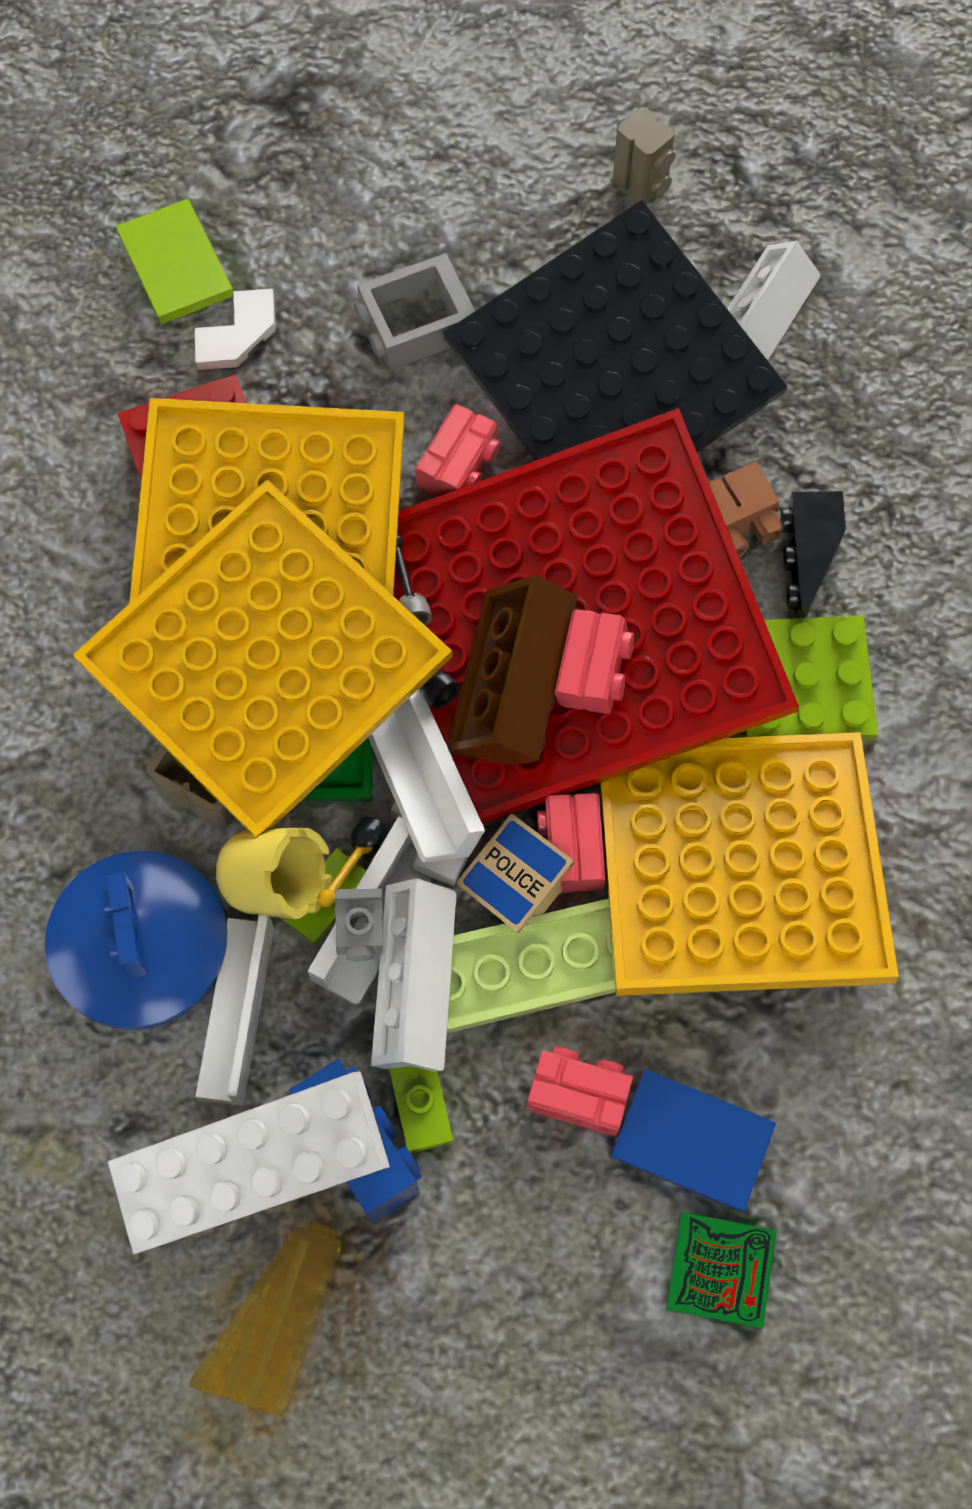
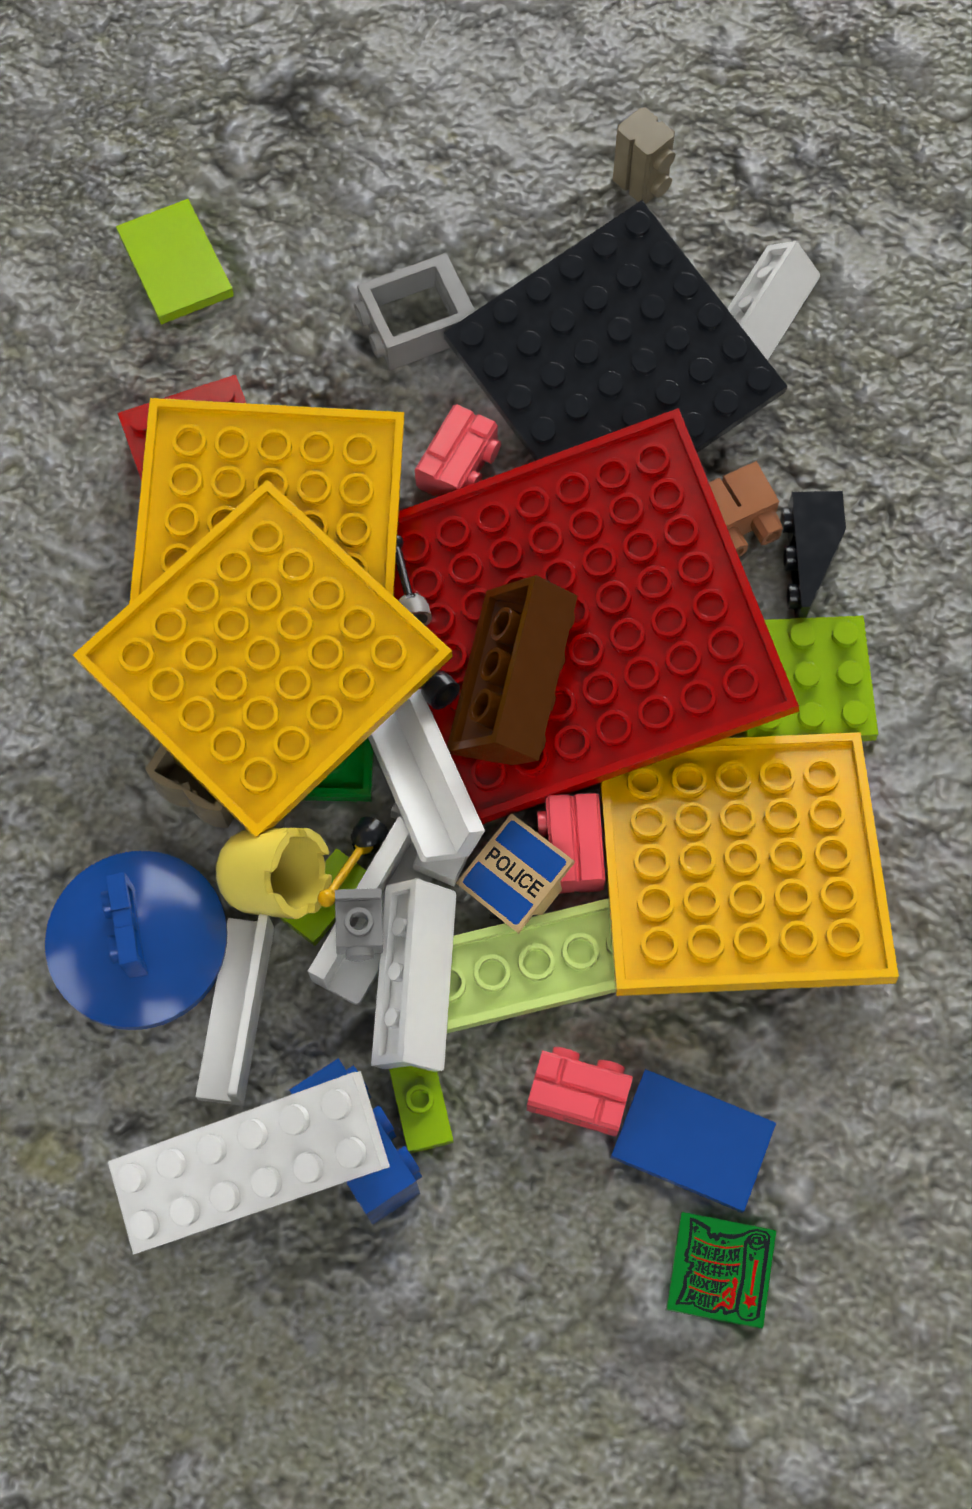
clear yellow slope [189,1222,345,1419] -> none
white tile [195,289,276,370] -> none
coral brick [555,609,634,714] -> none

